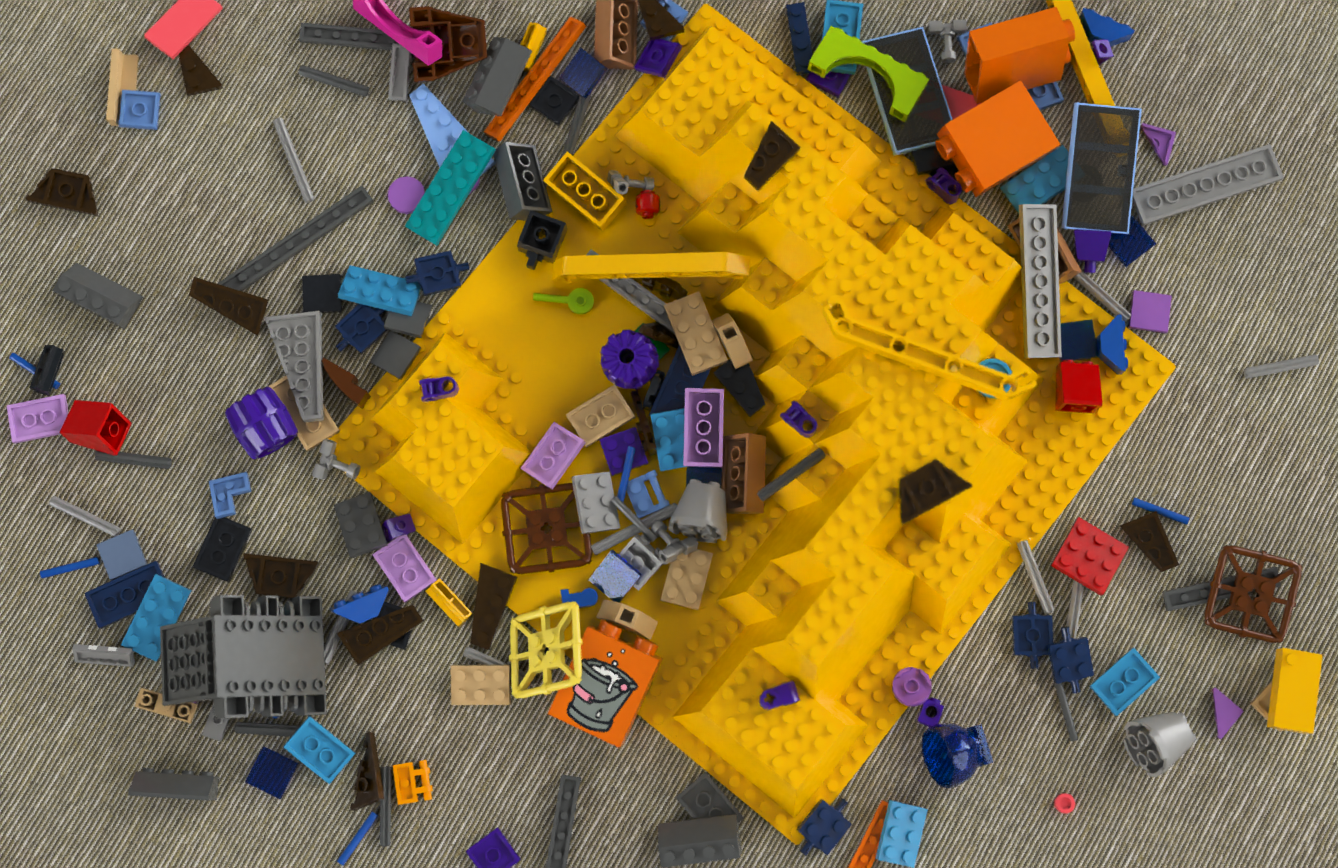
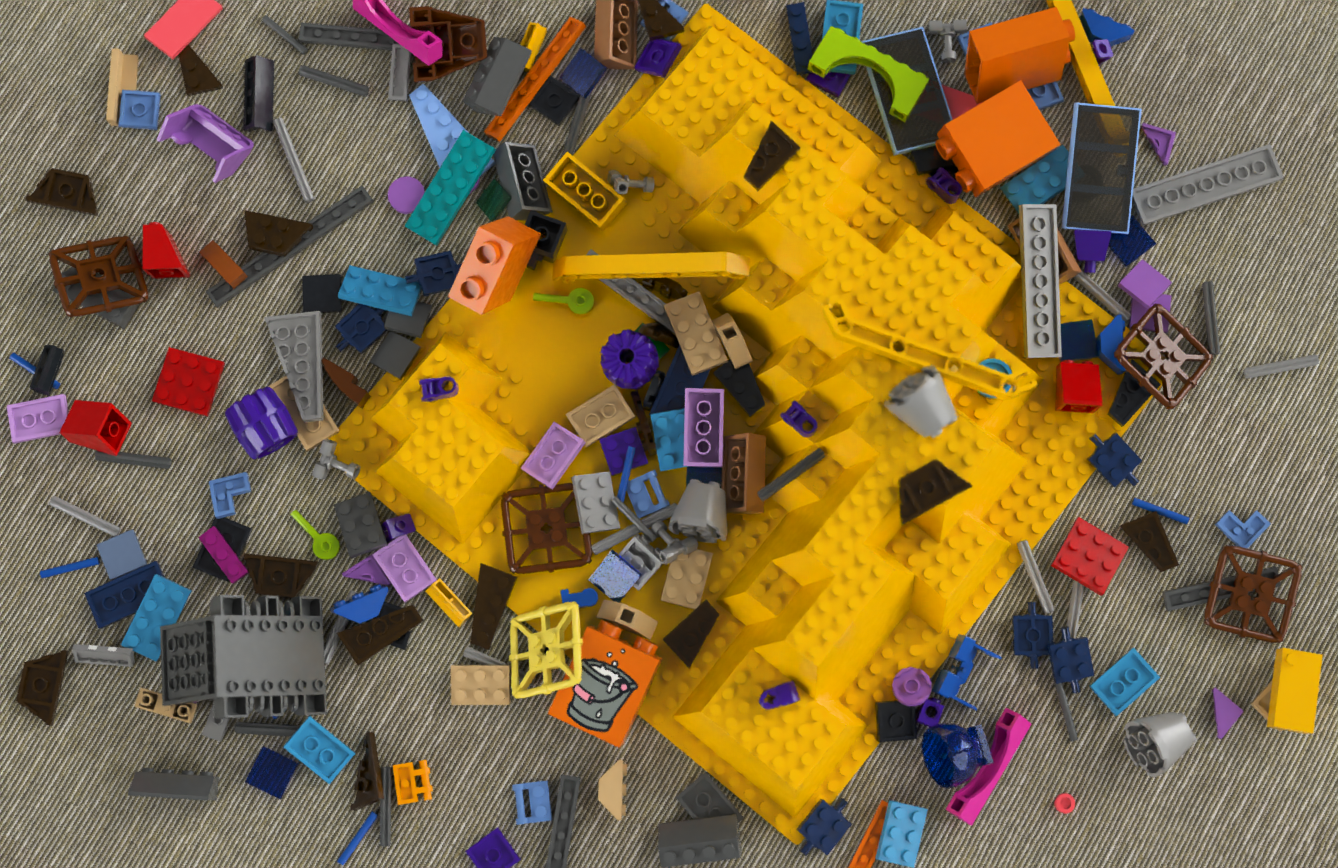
dark brown wing [189,277,269,336] -> none
red head [635,190,660,219] -> none
none -> dark brown wing [16,650,69,726]
none -> reddish brown plate [49,235,149,318]
none -> red slope [143,222,190,279]
none -> red plate [152,347,225,417]
none -> medium lavender windscreen [157,104,254,183]
none -> magenta plate [198,526,249,584]
none -> dark orange slope [199,240,248,289]
none -> black panel [243,55,274,132]
none -> dark brown wing [244,210,313,257]
none -> dark grey bar [262,15,308,55]
none -> lime piece [290,510,340,560]
none -> medium lavender tile [342,554,392,586]
none -> orange brick [448,216,541,315]
none -> clear green piece [476,179,511,222]
none -> medium blue plate [512,780,552,825]
none -> tan slope [598,760,627,820]
none -> dark brown wing [663,600,719,668]
none -> black tile [875,700,917,743]
none -> light grey cone [884,365,958,438]
none -> blue piece [931,634,1002,711]
none -> dark pink arch [945,708,1031,826]
none -> dark blue plate [1087,433,1142,487]
none -> black wing [1108,359,1161,427]
none -> reddish brown plate [1114,304,1213,409]
none -> medium lavender tile [1118,259,1172,309]
none -> dark grey axle [1202,281,1220,355]
none -> medium blue plate [1214,510,1271,548]

